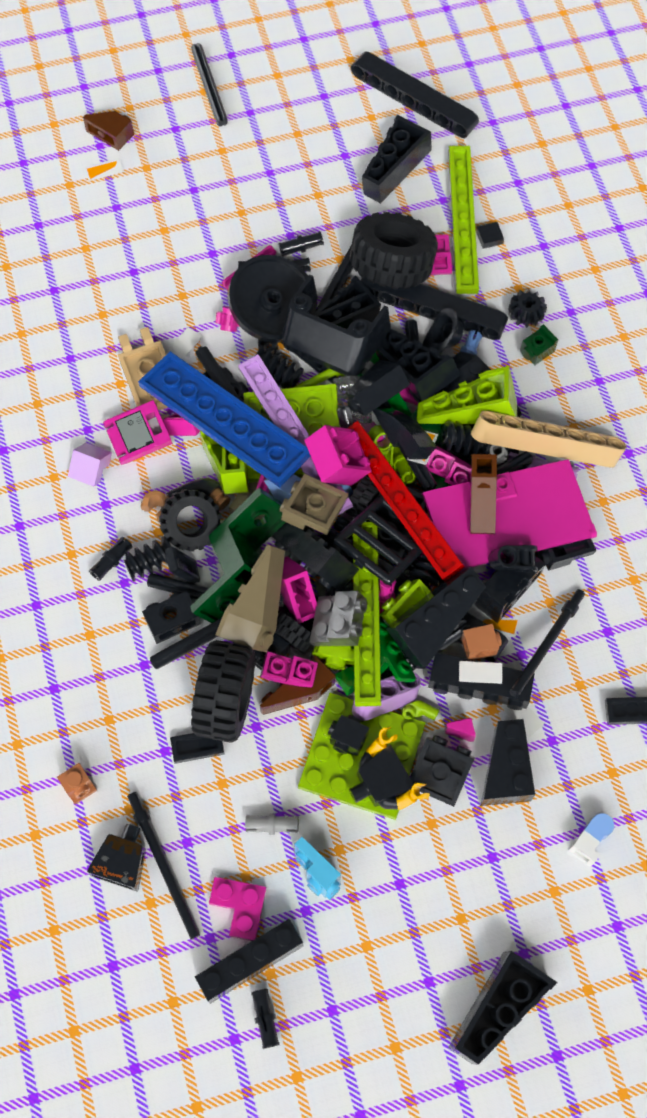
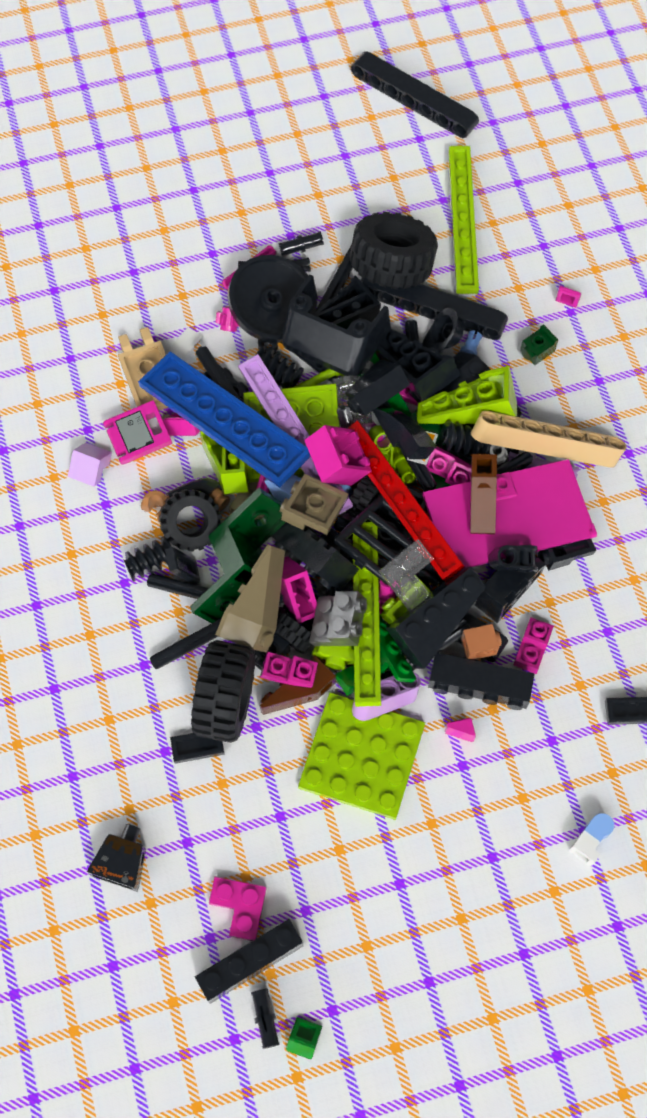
nougat brick [57,763,97,805] -> none
reddish brown slope [83,111,134,151] -> none
sticker [85,158,123,181] -> none
black pin [89,537,133,581] -> none
black bar [127,792,200,940] -> none
black brick [142,591,201,644] -> none
black axle [191,43,228,127] -> none
light grey pin [245,814,299,835] -> none
medium azure plate [294,837,341,900] -> none
black brick [328,715,369,757] -> none
black torso [349,727,430,810] -> none
black wedge [362,115,432,204] -> none
lime arm [402,700,440,721] -> none
black plate [410,735,475,807] -> none
dark pink slope [431,234,452,275] -> none
black wedge [448,951,558,1065] -> none
white sticker [459,661,502,684] -> none
black tile [476,222,504,249] -> none
light orange sticker [477,614,520,637] -> none
black wedge [480,719,535,806] -> none
white sticker [500,704,544,737] -> none
black gear [508,289,547,328] -> none
black bar [509,589,585,698] -> none
none -> green slope [286,1017,323,1059]
none -> clear plate [378,539,434,610]
none -> dark pink slope [513,617,554,674]
none -> dark pink slope [555,286,581,308]

